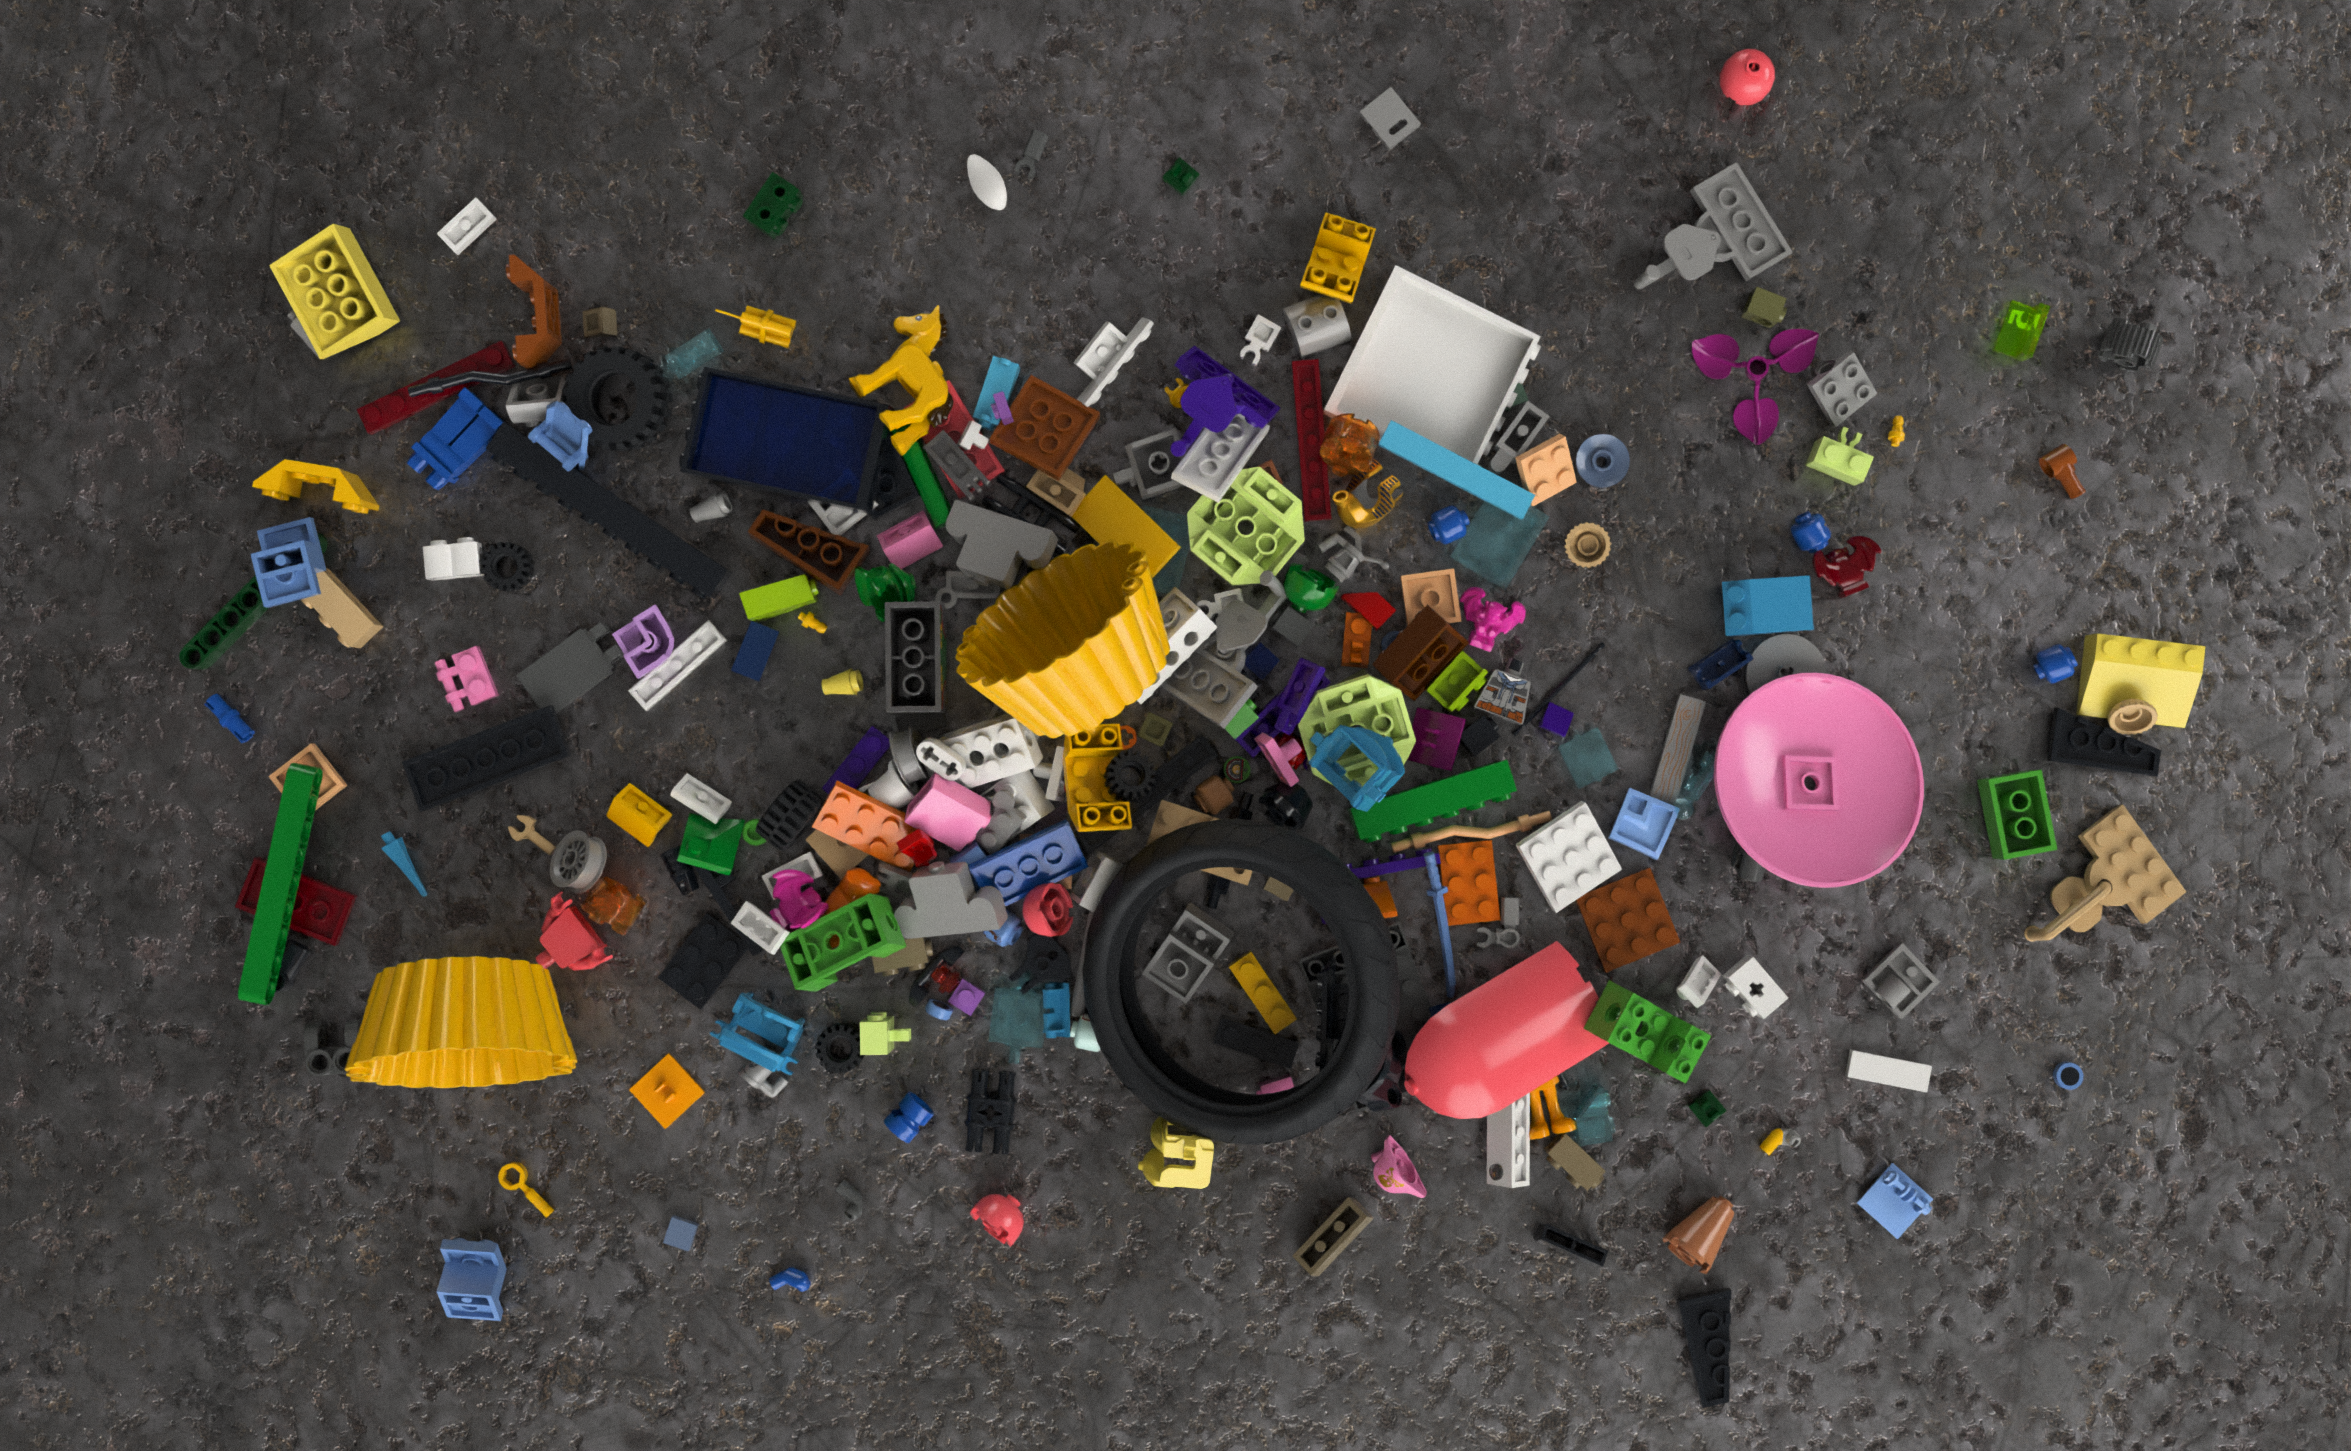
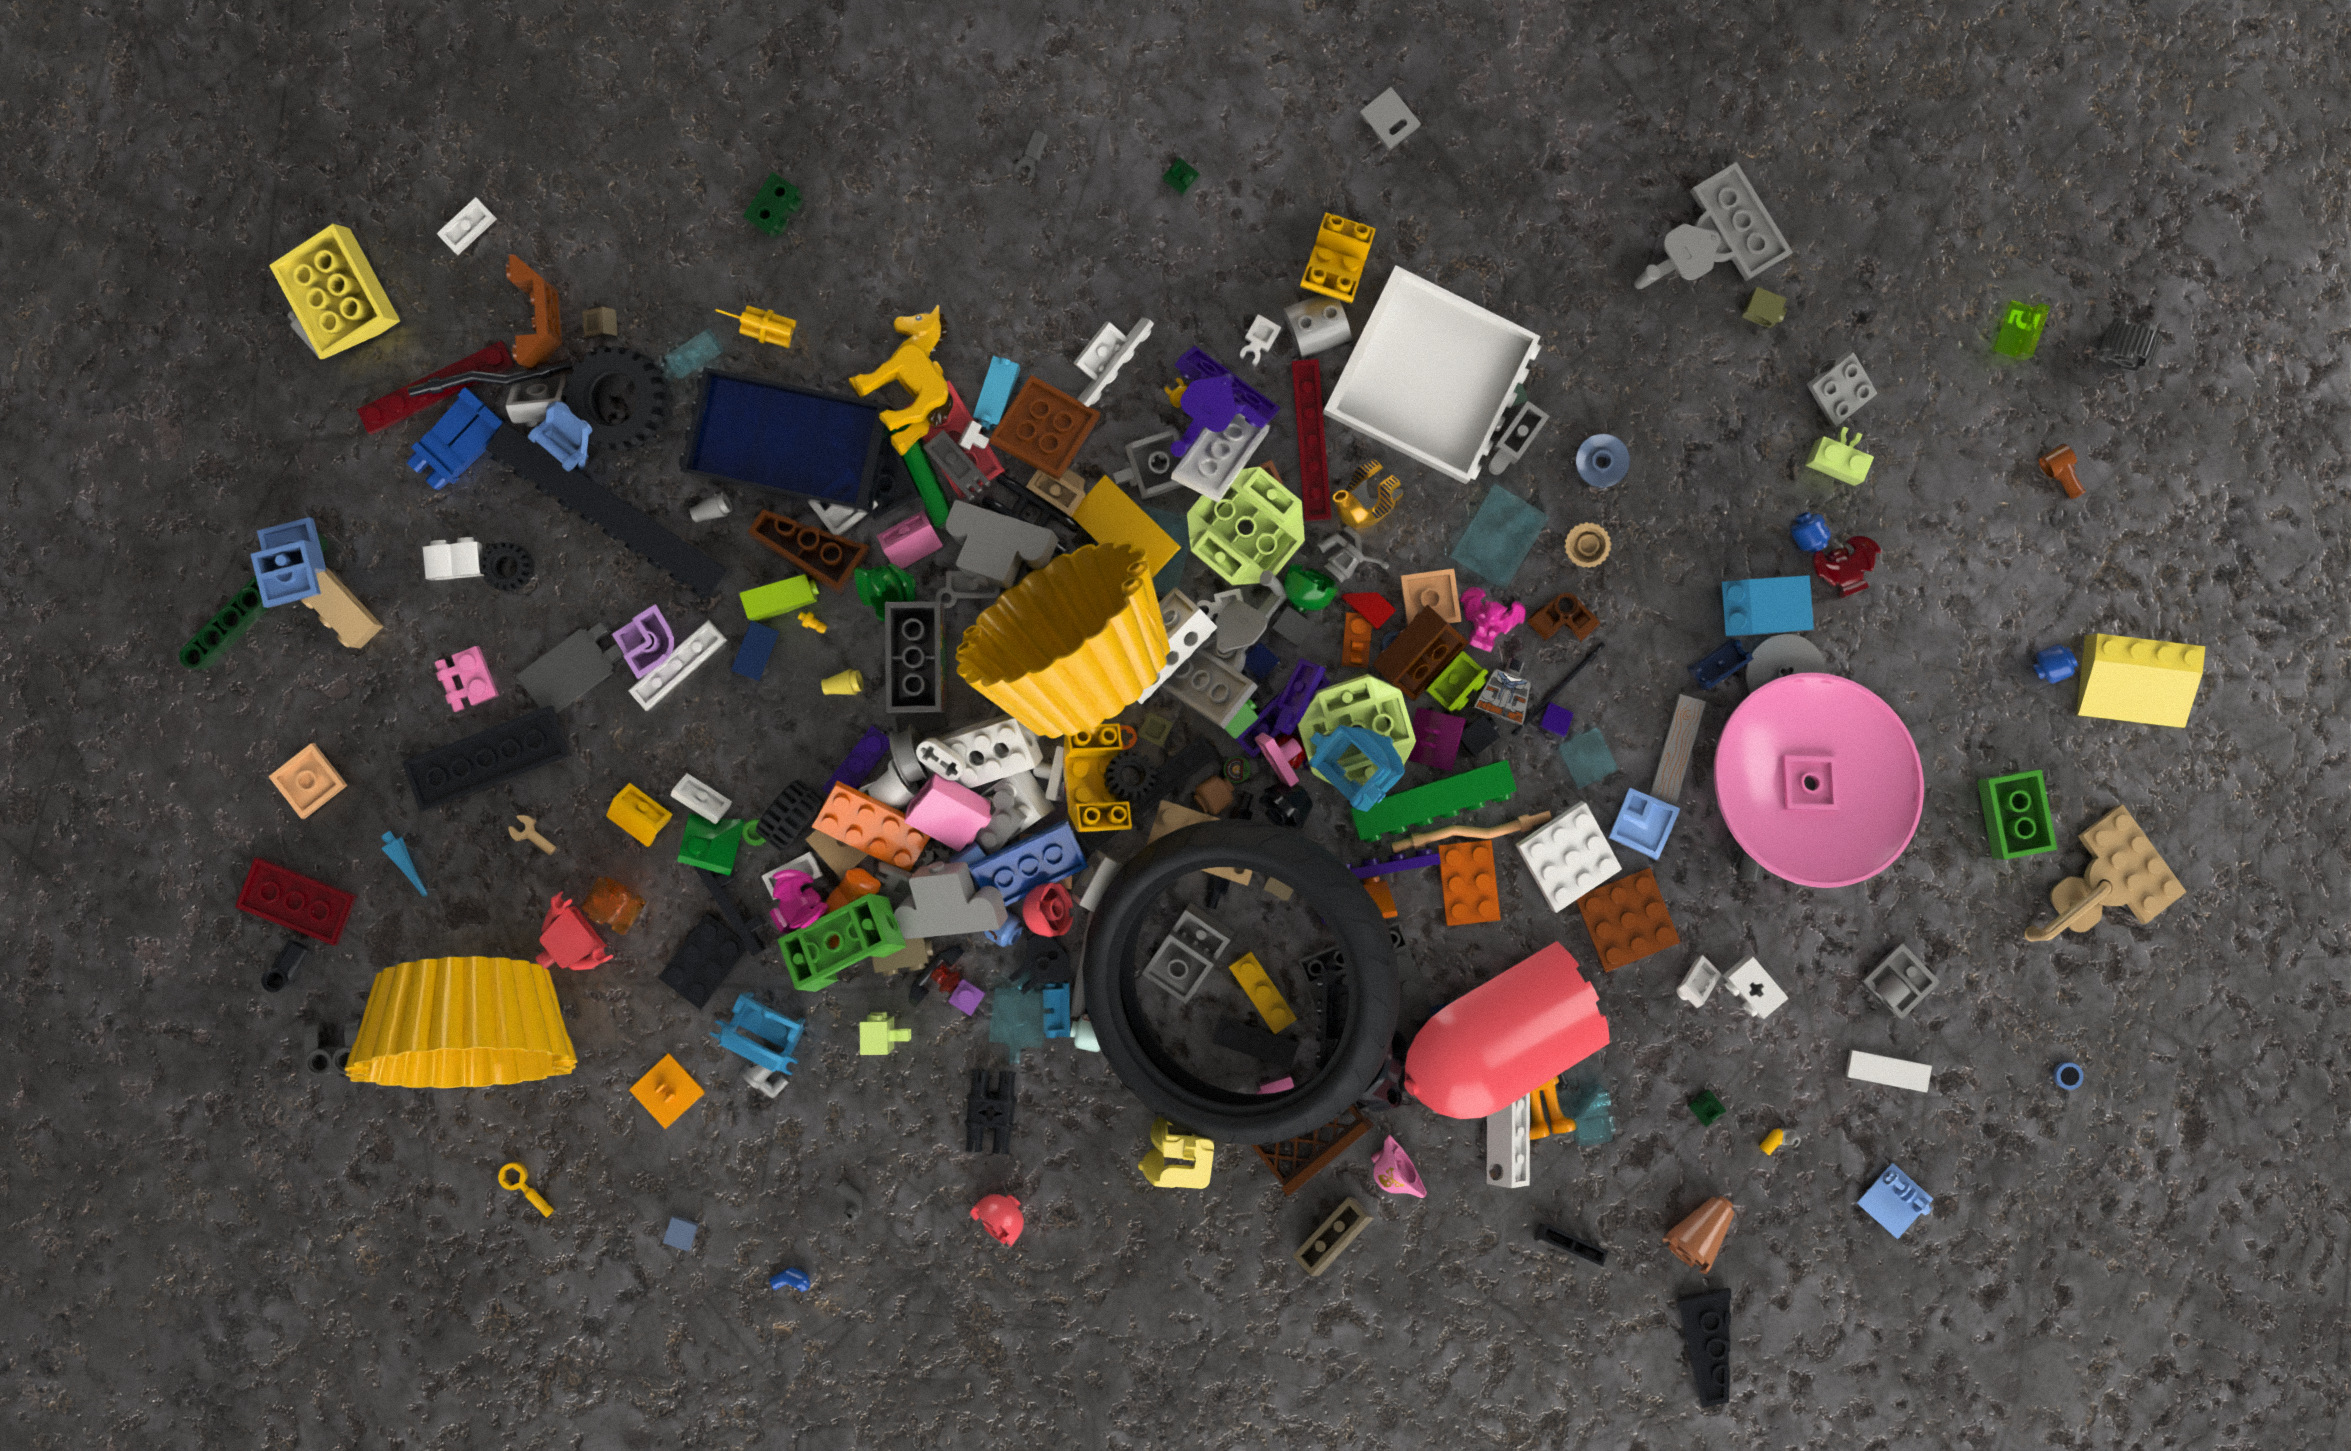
blue pin [204,693,255,743] -> none
green beam [238,763,323,1006] -> none
yellow slope [252,459,379,514] -> none
medium blue bracket [437,1238,507,1321] -> none
light grey wheel [550,830,607,894] -> none
black hinge [660,845,699,895] -> none
white tile [731,901,790,955] -> none
black tyre [815,1023,865,1074] -> none
blue wheel [883,1091,935,1143] -> none
red slope [896,828,937,868] -> none
medium blue tile [925,999,953,1020] -> none
white arm [967,154,1007,210] -> none
medium lavender plate [991,391,1014,425] -> none
clear orange brick [1319,413,1380,477] -> none
medium azure tile [1378,420,1535,520] -> none
medium blue sword [1424,852,1456,998] -> none
blue head [1427,505,1470,545] -> none
light grey bar [1477,897,1520,948] -> none
light nougat plate [1515,434,1577,506] -> none
dark tan brick [1544,1133,1606,1191] -> none
bright green plate [1584,980,1711,1084] -> none
clear light blue plate [1673,750,1716,820] -> none
magenta plant [1692,329,1819,445] -> none
coral cylinder [1720,49,1775,105] -> none
yellow piece [1888,416,1905,447] -> none
black wing [2047,708,2161,777] -> none
tan hat [2107,699,2158,735] -> none
none -> reddish brown fence [1251,1104,1374,1196]
none -> reddish brown piece [1526,592,1600,643]

